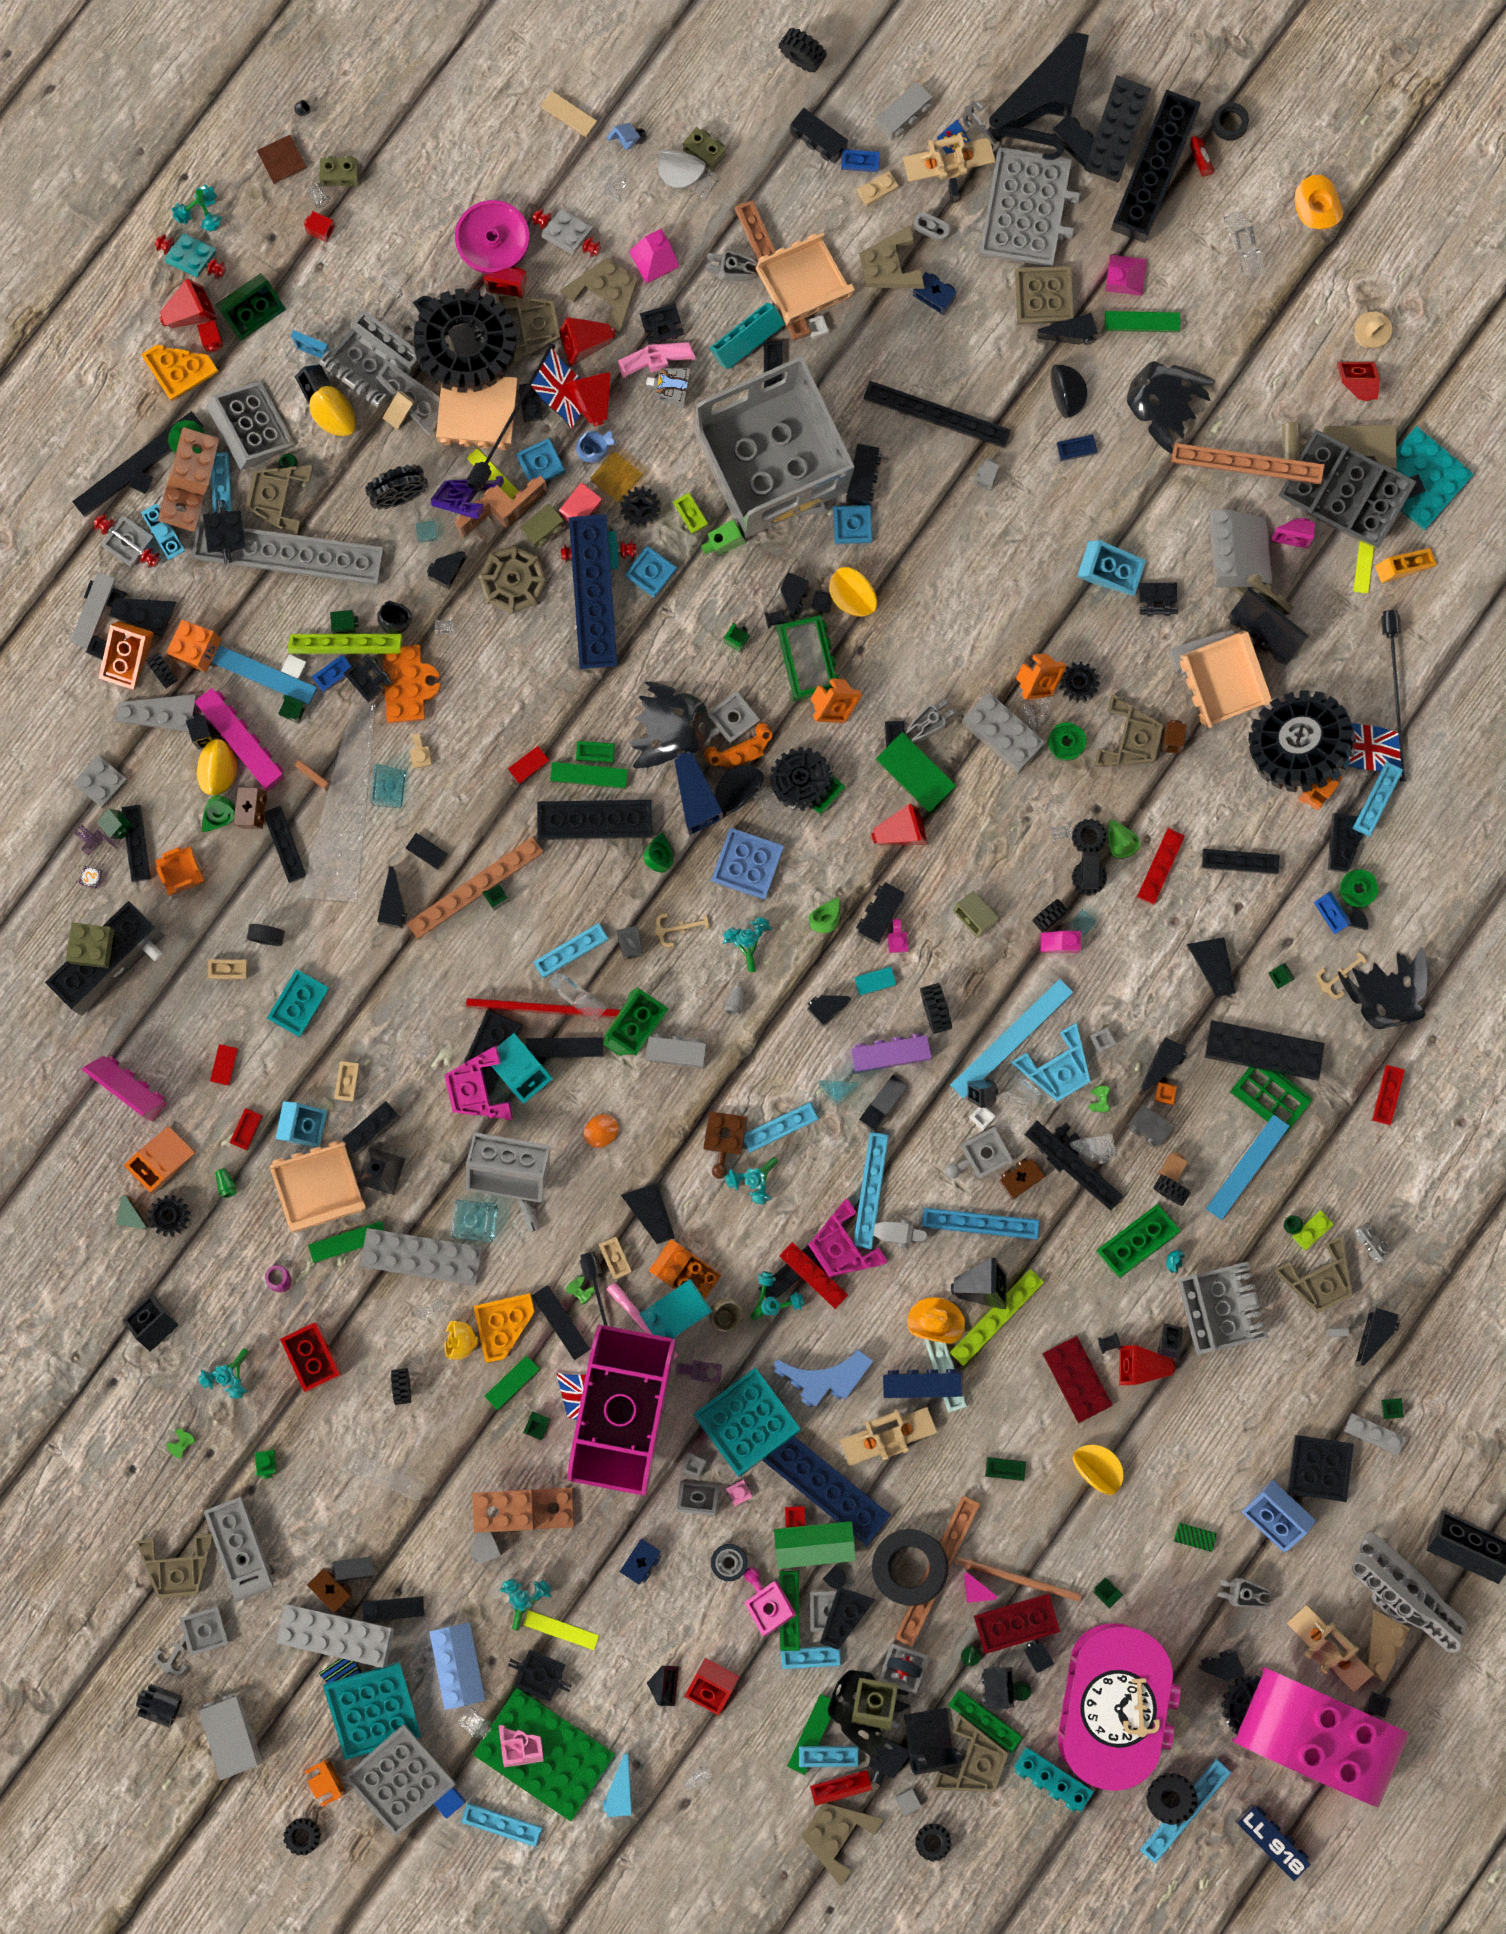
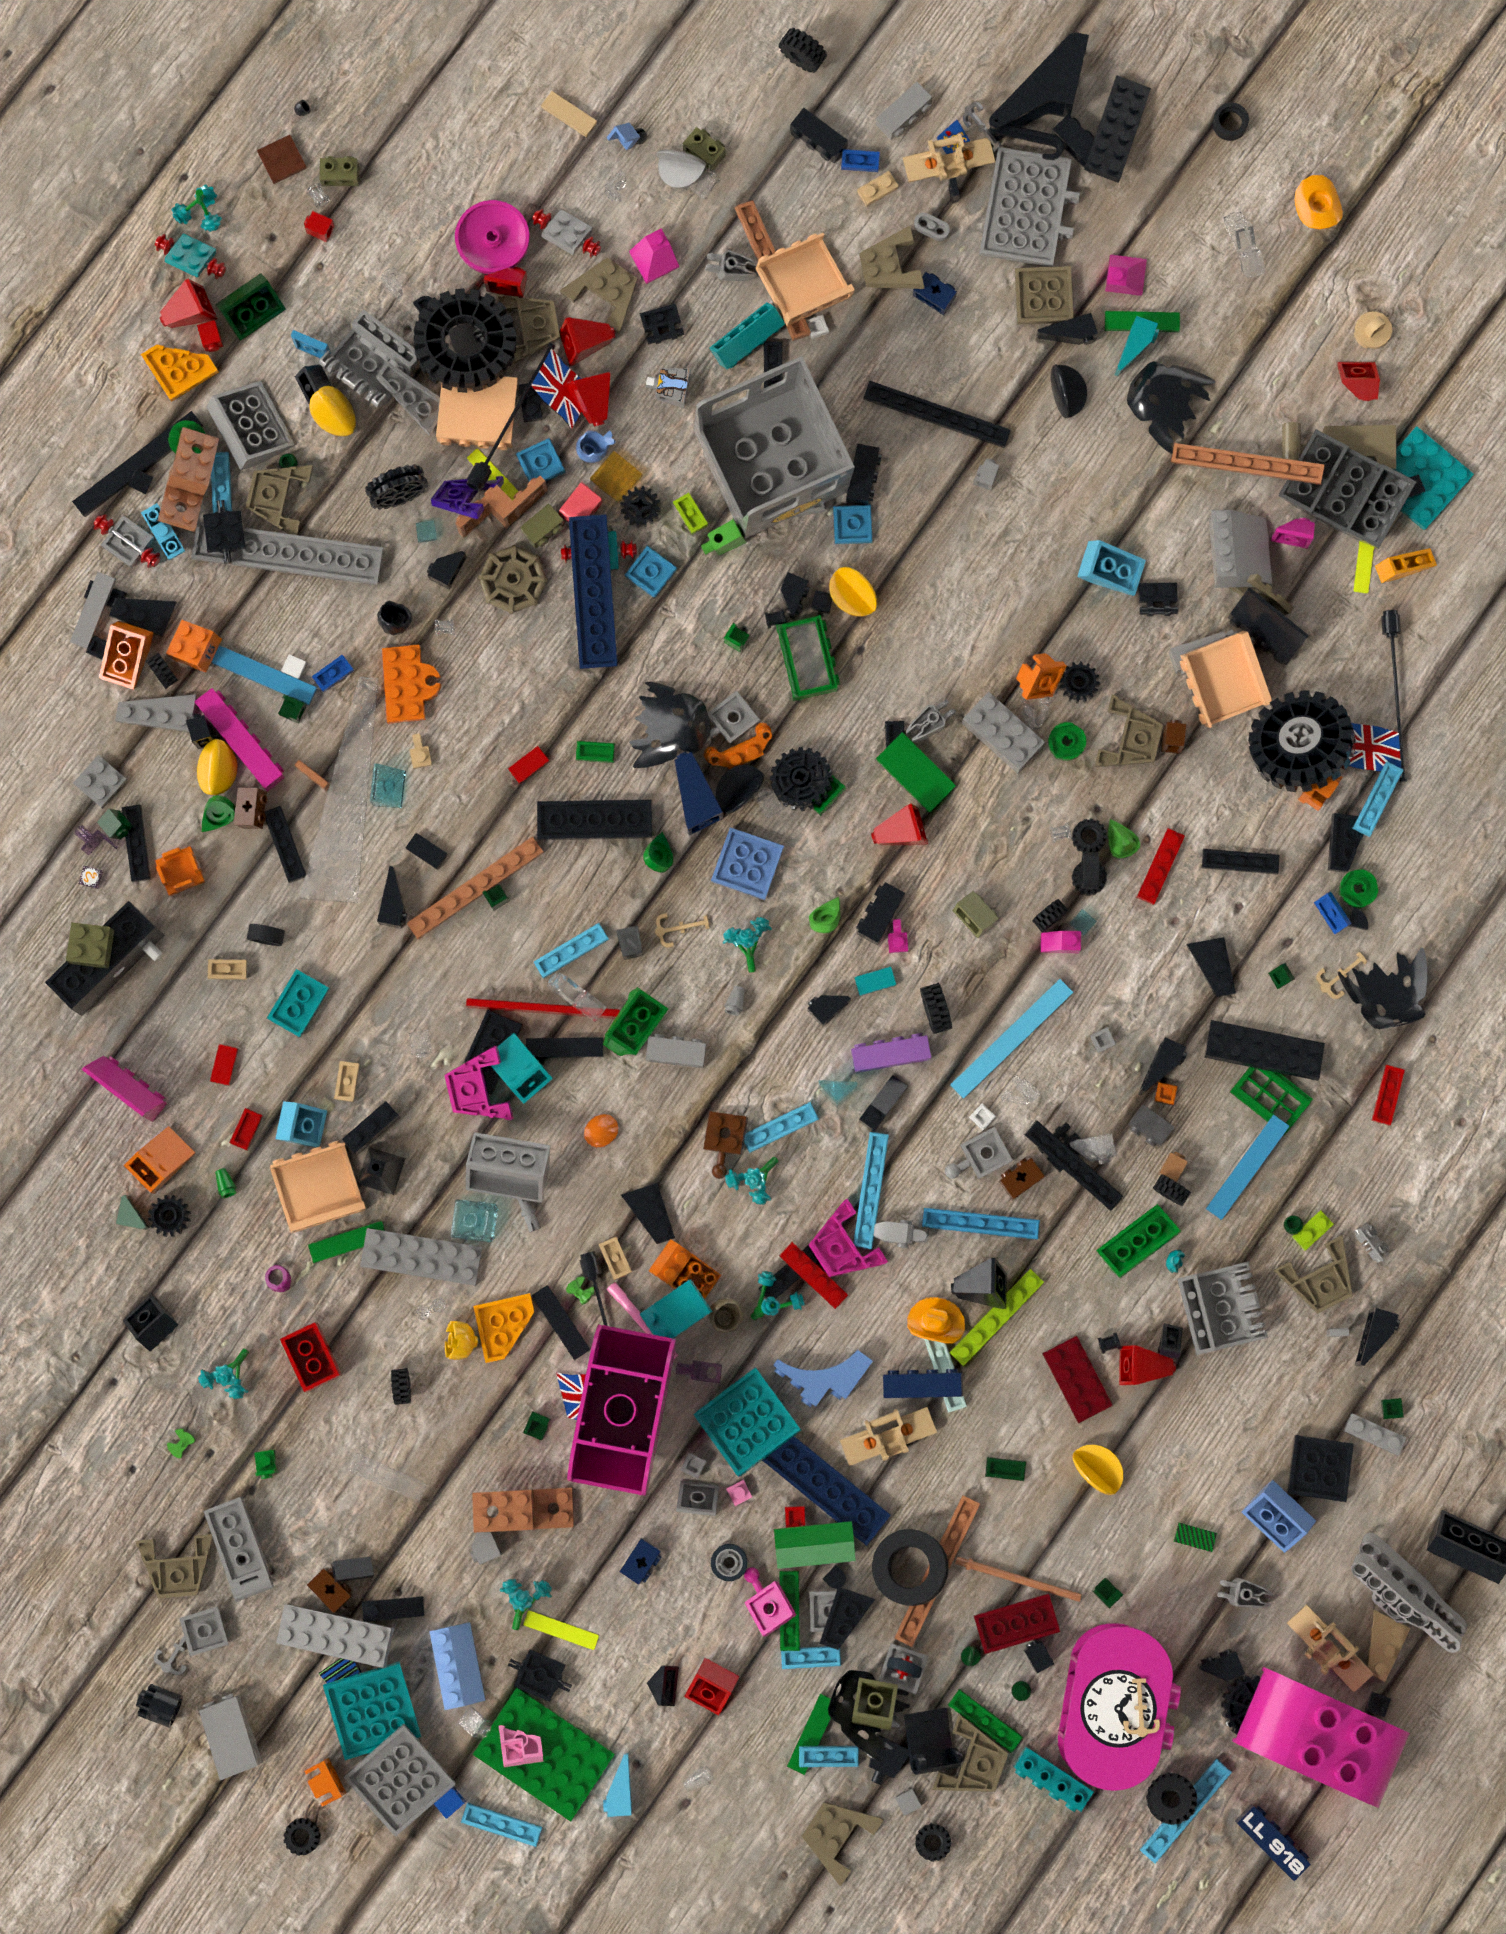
lime plate [288,634,403,654] -> none
dark green brick [330,610,359,634] -> none
black plate [343,654,393,703] -> none
tan slope [383,390,415,430] -> none
green tile [484,1355,540,1410] -> none
green tile [550,762,628,789] -> none
bright pink plate [618,342,695,379] -> none
red plate [810,1770,872,1806] -> none
orange panel [811,678,863,723] -> none
dark pink slope [963,1571,997,1603] -> none
black slope [967,1079,998,1108] -> none
black brick [981,1667,1014,1709] -> none
medium azure wing [1011,1023,1091,1102] -> none
dark blue tile [1056,435,1097,462] -> none
bright green piece [1088,1086,1111,1113] -> none
black brick [1111,89,1201,243] -> none
red slope [1189,136,1215,177] -> none
none -> teal slope [1114,316,1159,376]

